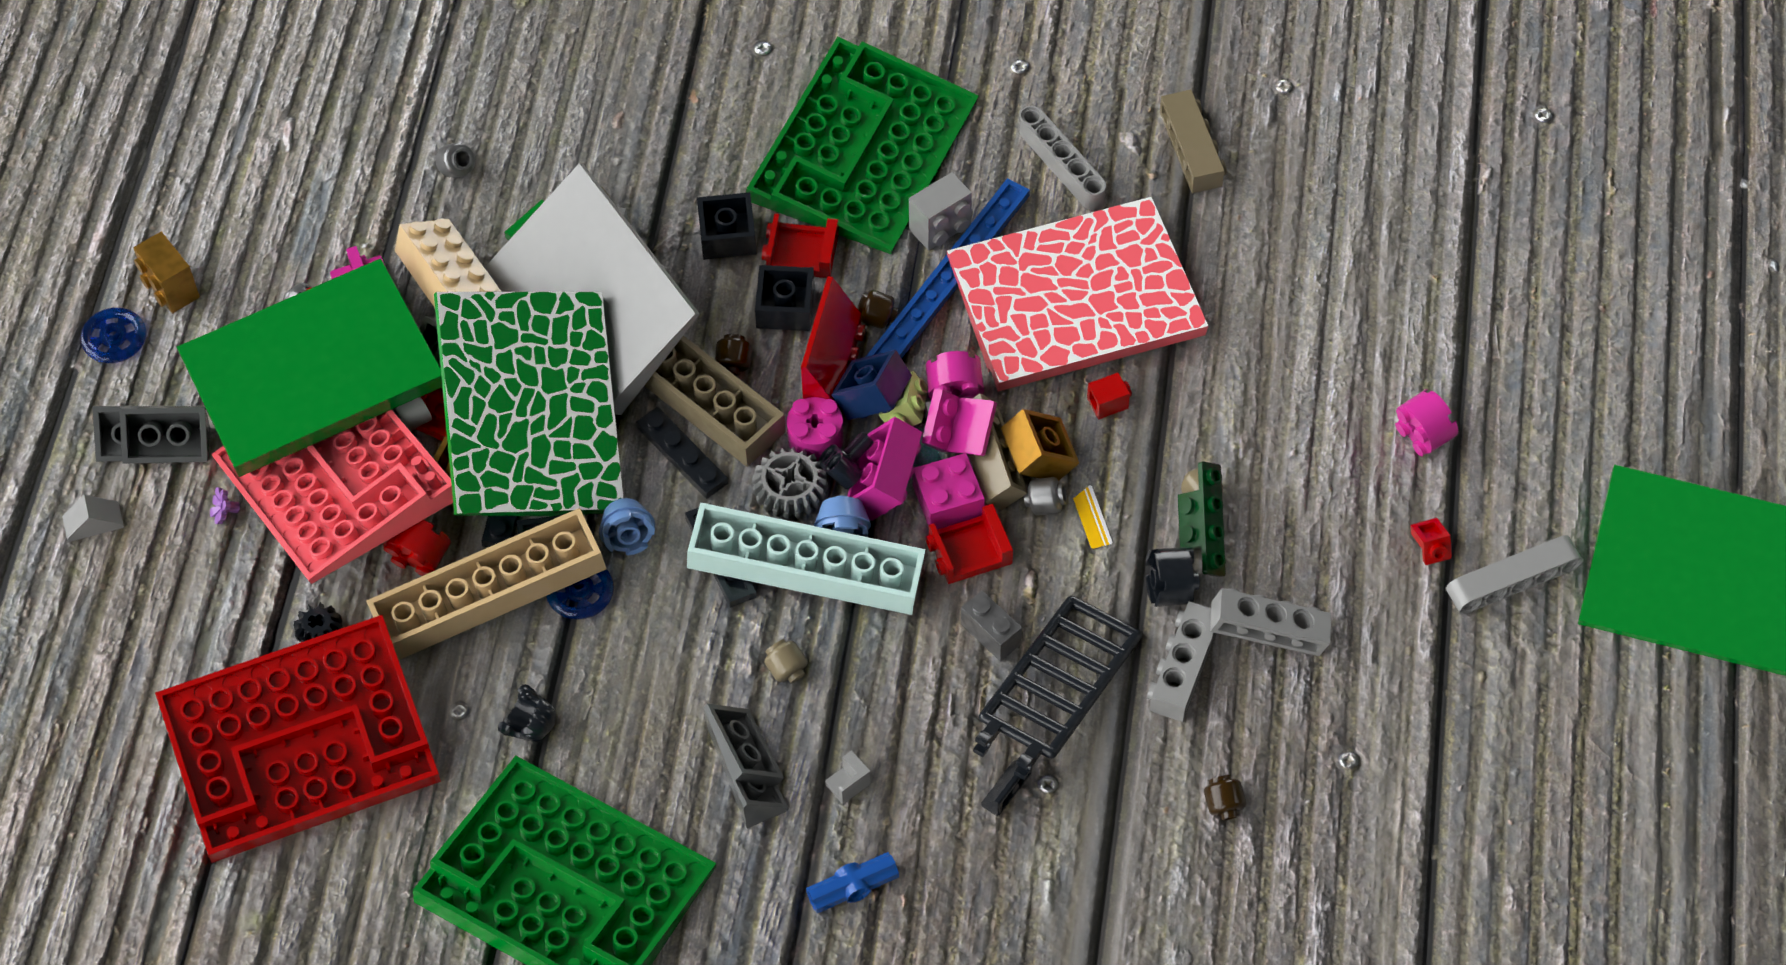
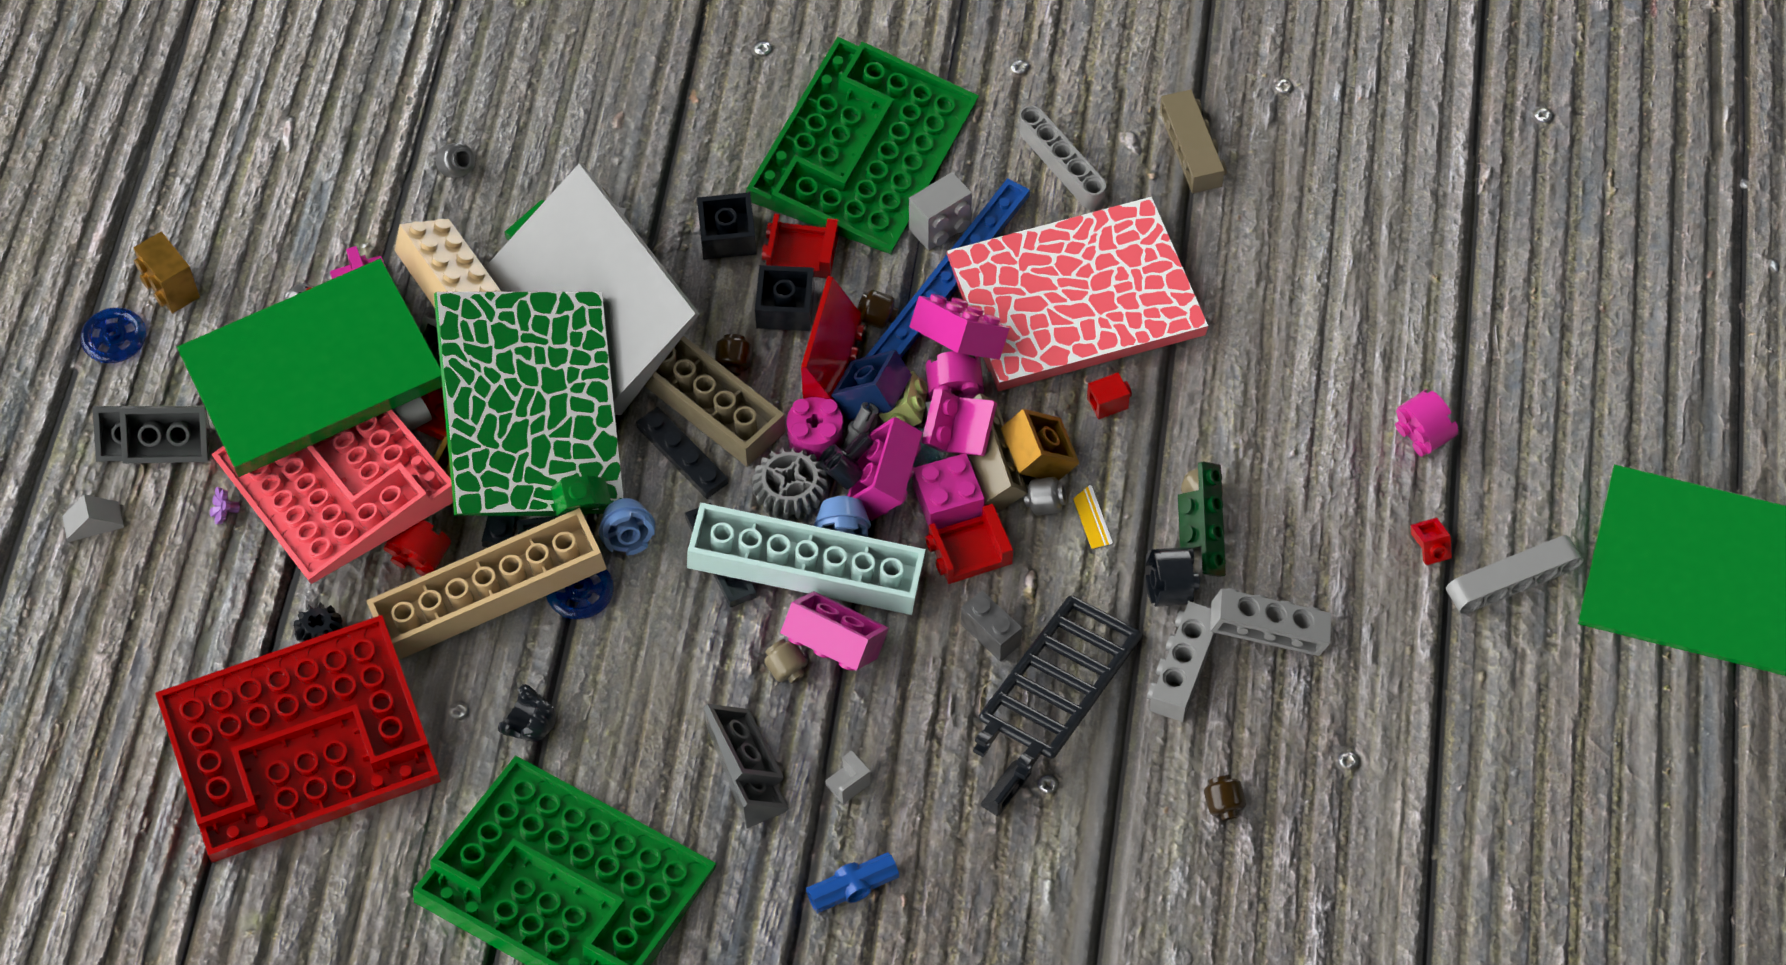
none -> green slope [550,475,611,516]
none -> brick [780,591,889,671]
none -> dark grey pin [840,402,879,450]
none -> dark pink brick [909,294,1010,360]

